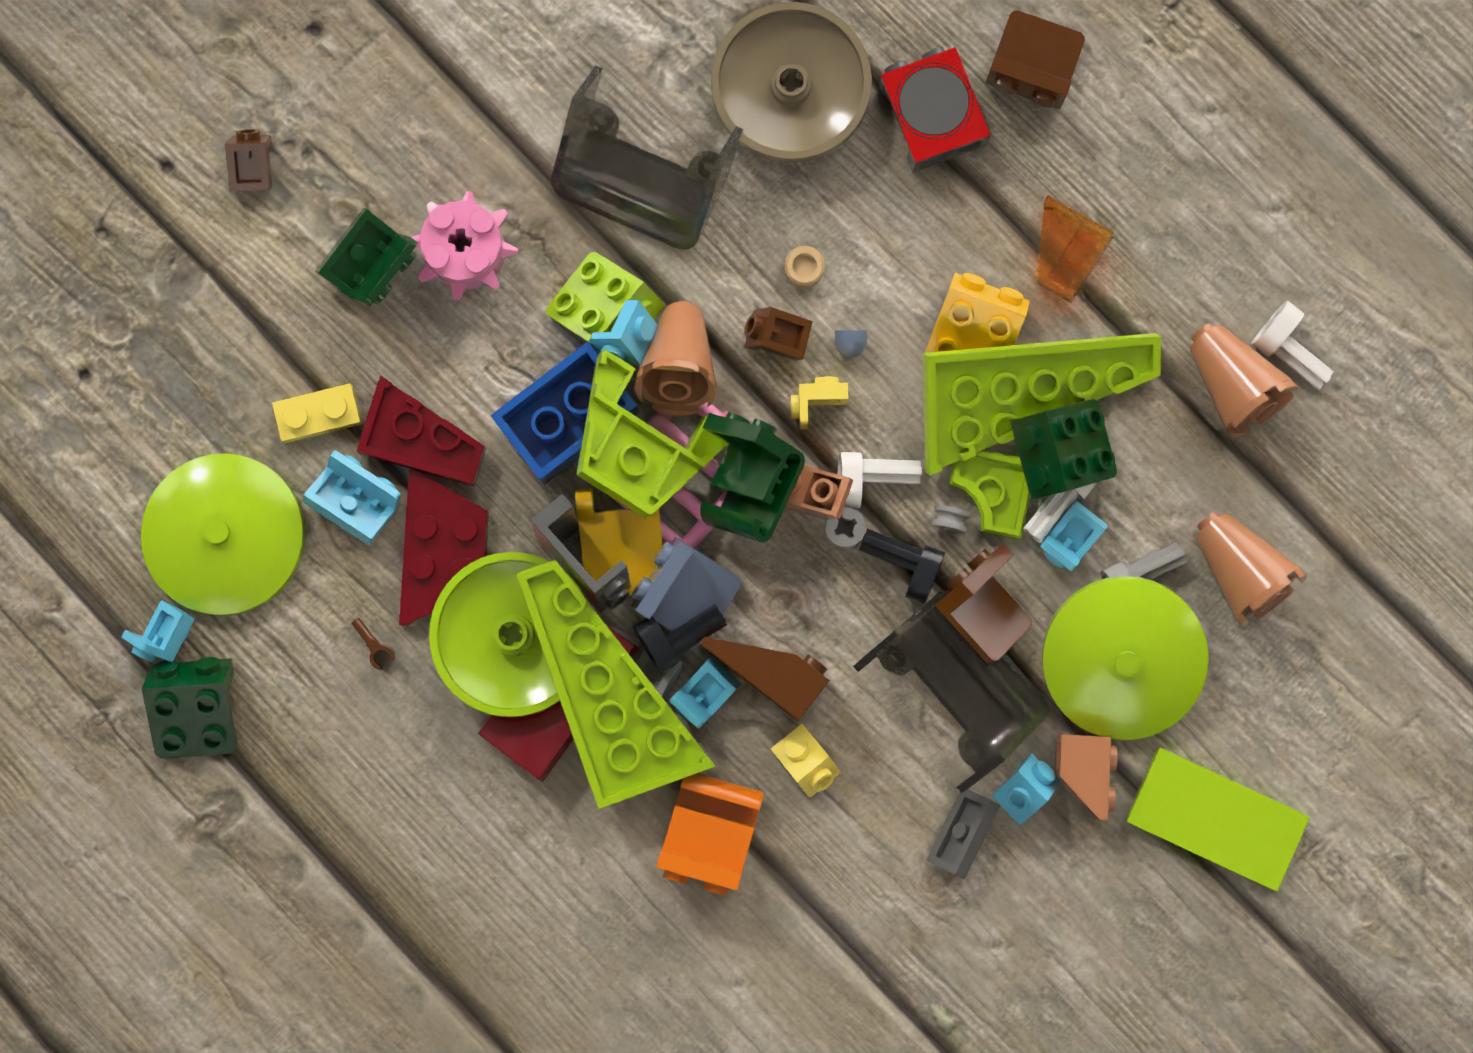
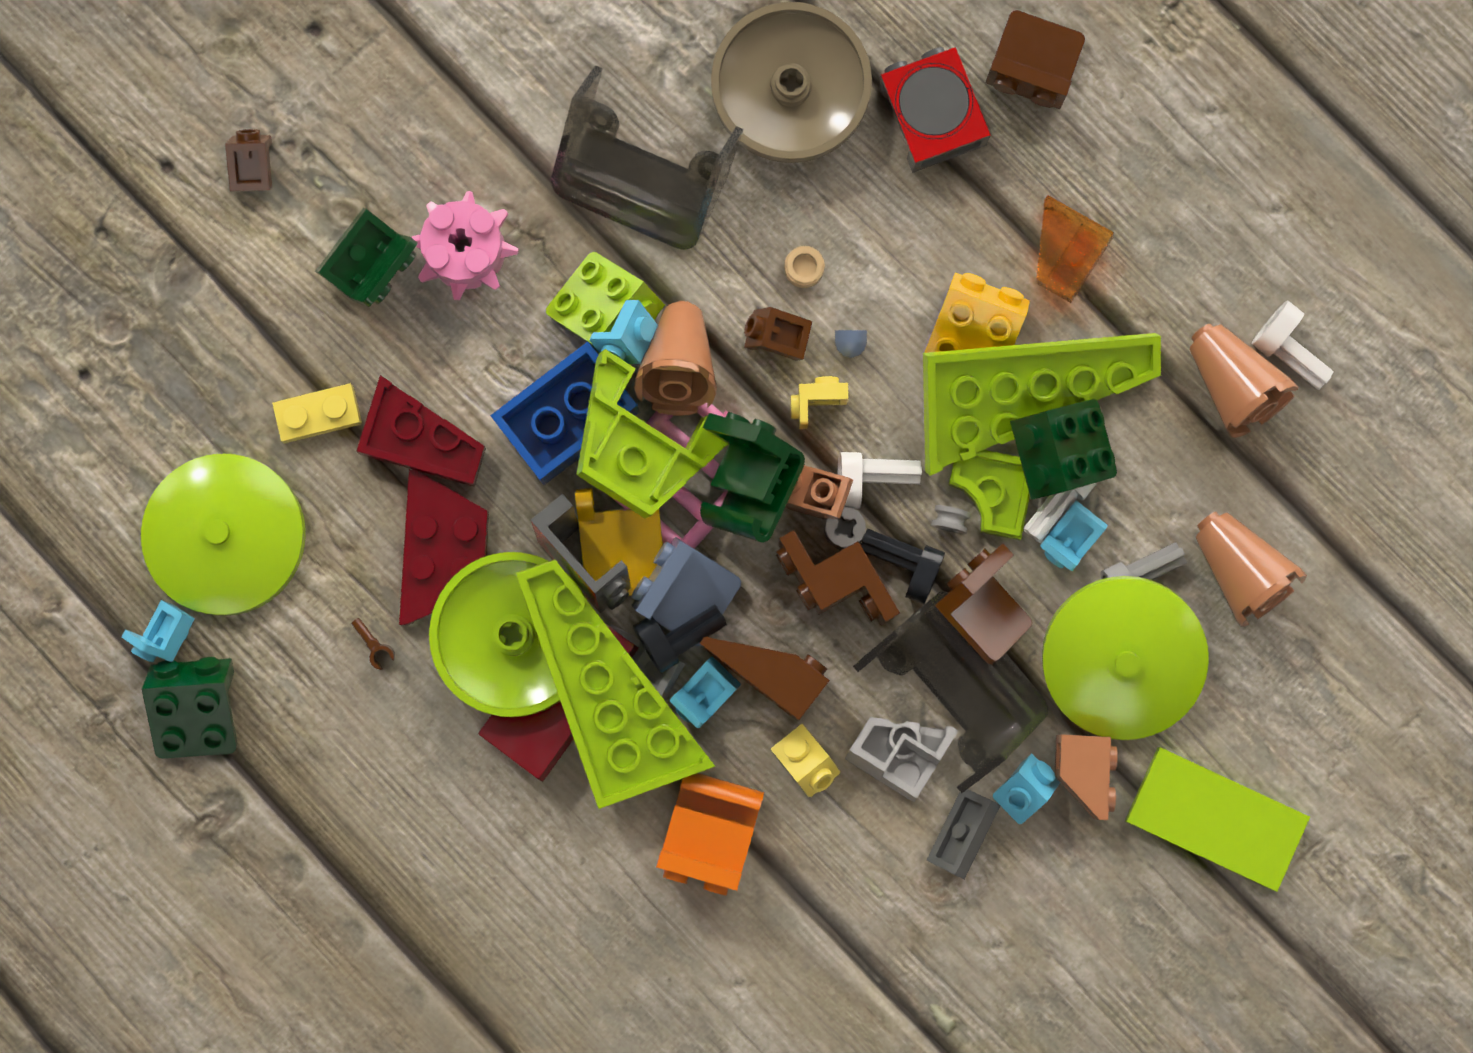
medium azure bracket [302,450,401,546] -> none
none -> reddish brown bracket [776,530,900,626]
none -> light grey slope [845,717,958,802]

